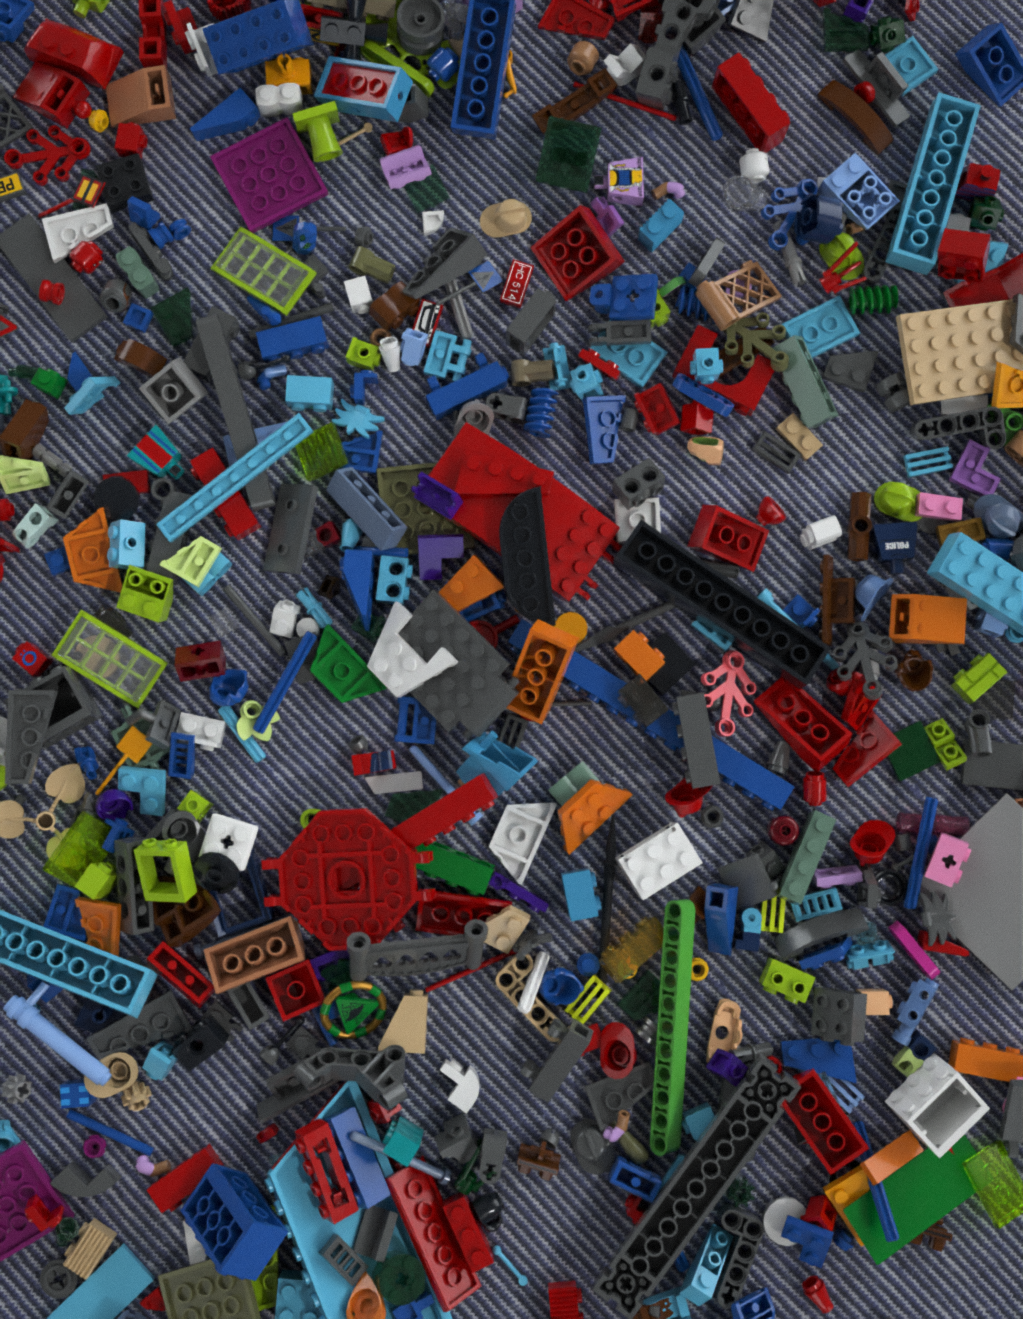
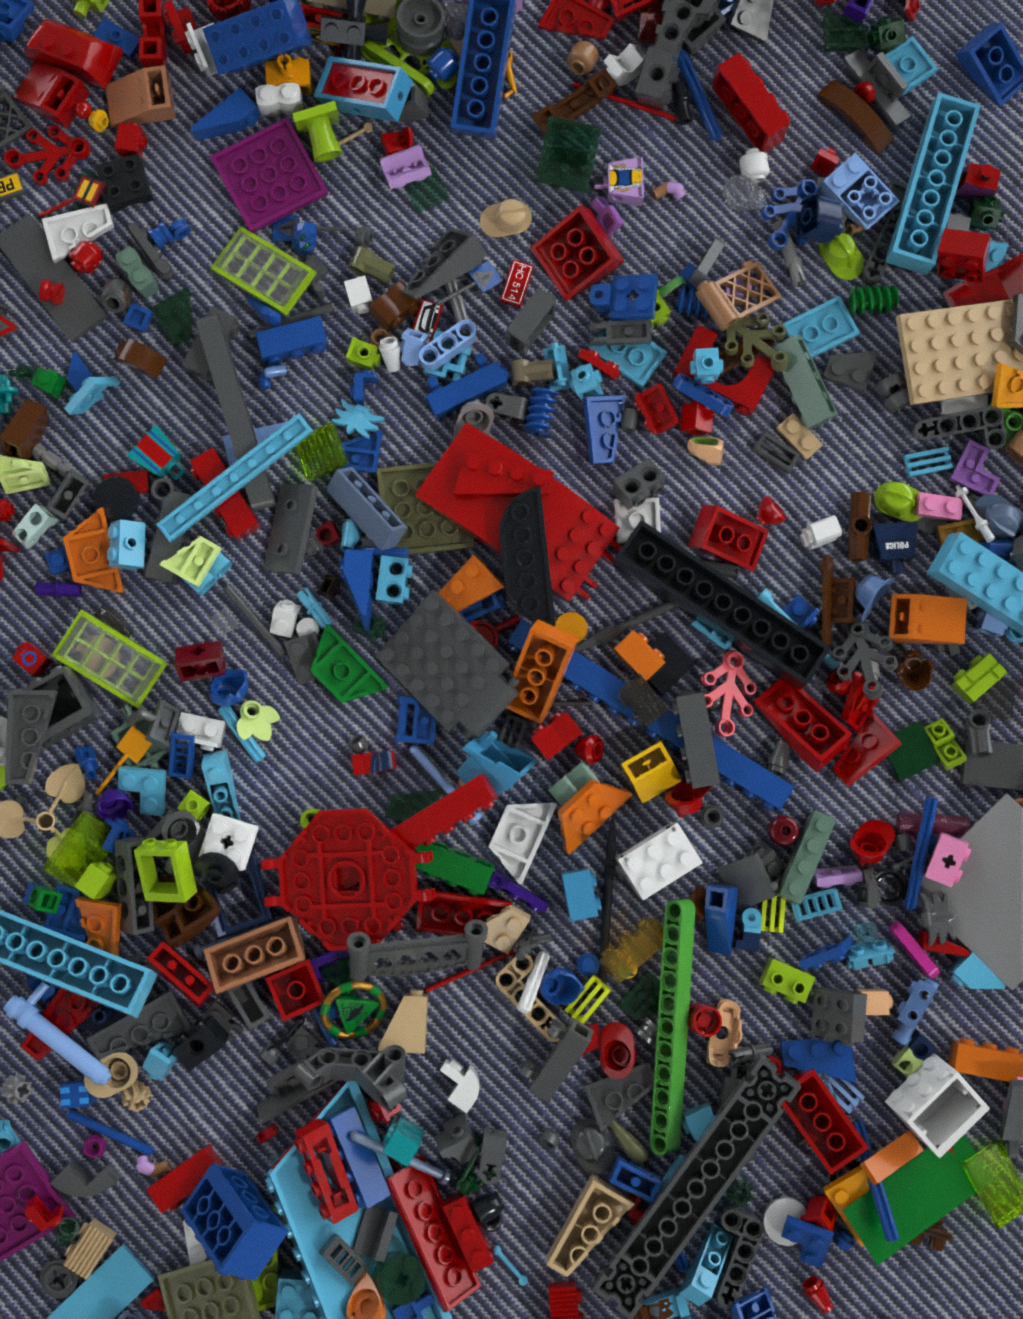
lime slope [116,565,173,623] -> none
blue bracket [127,196,161,230] -> none
light grey brick [139,357,209,424] -> none
hinge [238,354,291,381] -> none
blue axle [253,631,317,734] -> none
medium azure brick [285,375,334,412] -> none
white sticker [365,771,423,794] -> none
white wing [367,602,458,698] -> none
dark purple hinge [411,471,463,520] -> none
dark purple tile [418,534,464,580] -> none
white tile [422,210,444,236] -> none
reddish brown hips [516,1140,561,1181] -> none
arm [603,1110,630,1142] -> none
dark azure brick [638,199,684,252] -> none
yellow plate [691,957,709,981] -> none
dark purple bracket [706,1048,748,1087] -> none
dark grey slope [774,909,869,961] -> none
red brick [803,771,827,806] -> none
red plant [819,241,867,294] -> none
none -> red wing [20,988,102,1060]
none -> green leg [22,882,63,914]
none -> dark purple axle [34,581,82,599]
none -> blue plate [93,18,140,60]
none -> medium azure slope [201,750,240,820]
none -> light blue beam [419,320,476,371]
none -> red brick [530,711,583,762]
none -> tan wedge [546,1174,635,1277]
none -> red cone [575,734,603,765]
none -> yellow slope [619,741,681,804]
none -> red wheel [688,1002,722,1037]
none -> red tile [810,147,840,178]
none -> medium azure slope [947,951,1006,989]
none -> white piece [954,485,995,543]

